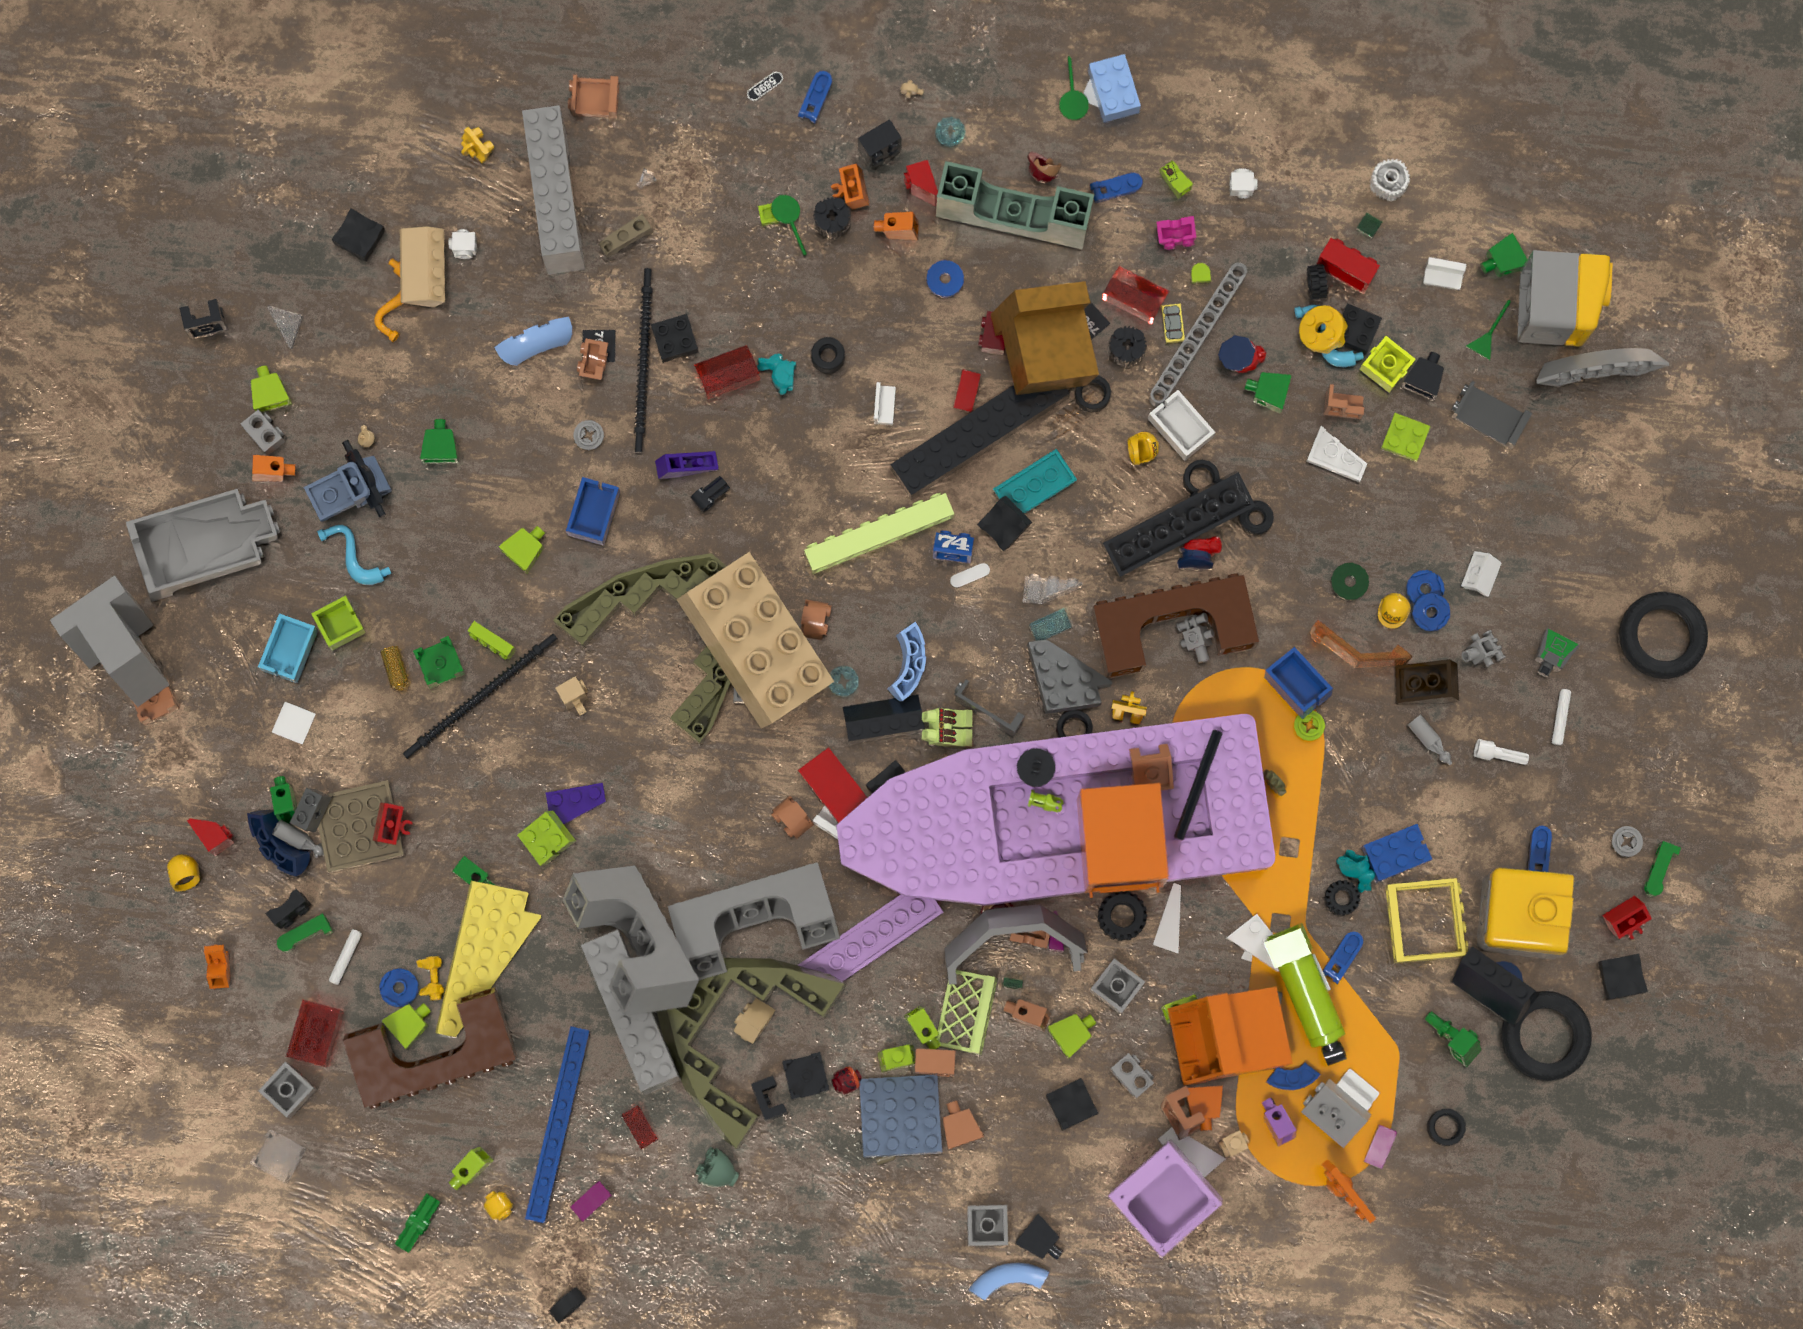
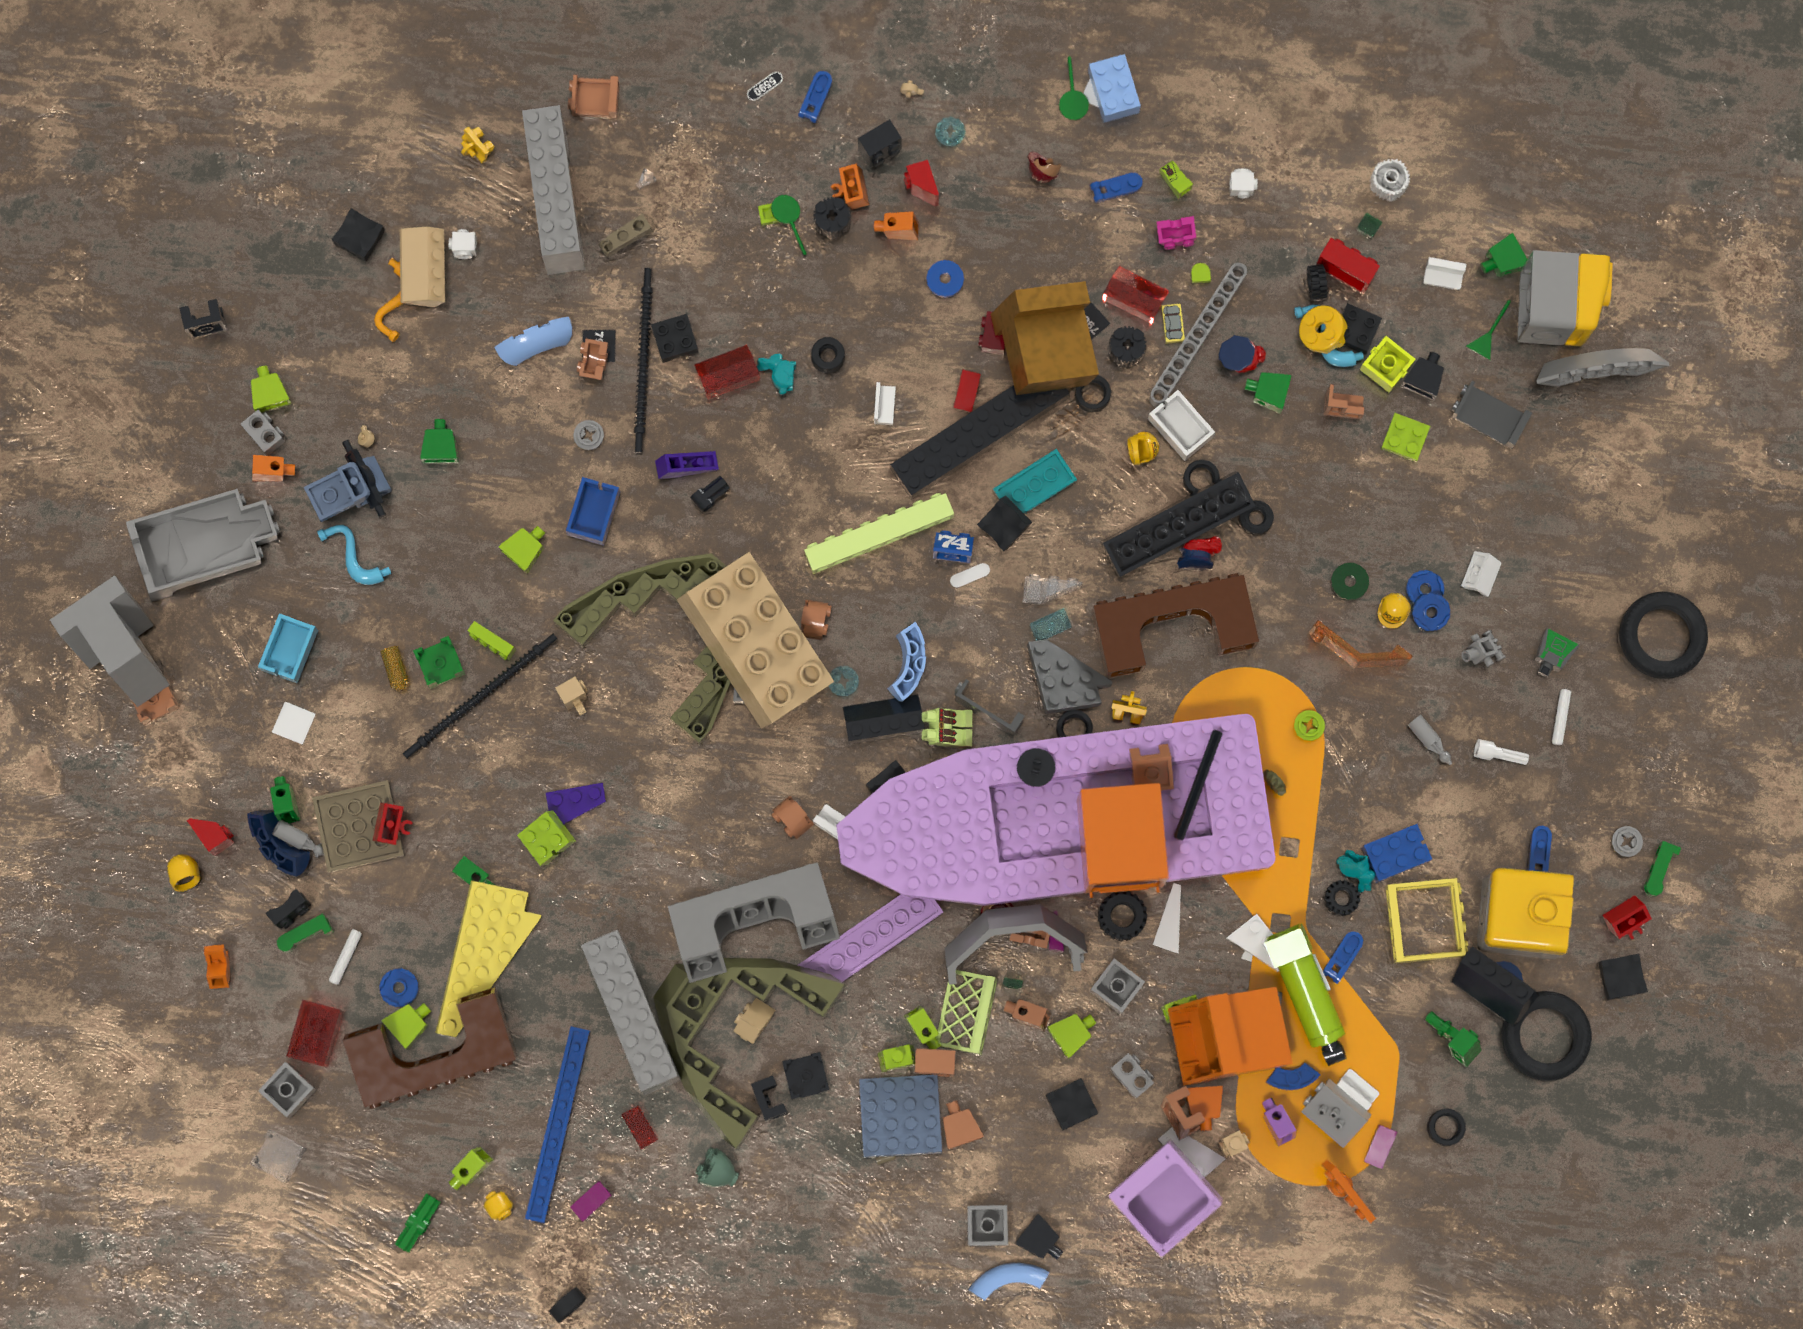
clear tile [268,306,303,349] -> none
dark grey brick [290,788,332,832] -> none
lime piece [311,596,366,651] -> none
yellow piece [416,956,444,1001] -> none
light grey arch [563,866,699,1016] -> none
red tile [798,747,868,823] -> none
dark red head [831,1066,862,1095] -> none
sand green arch [936,161,1094,249] -> none
lime piece [1028,790,1063,812] -> none
light grey piece [1177,613,1214,663] -> none
blue piece [1264,647,1333,719] -> none
white wing [1307,426,1367,483] -> none
dark brown slope [1395,659,1459,704] -> none

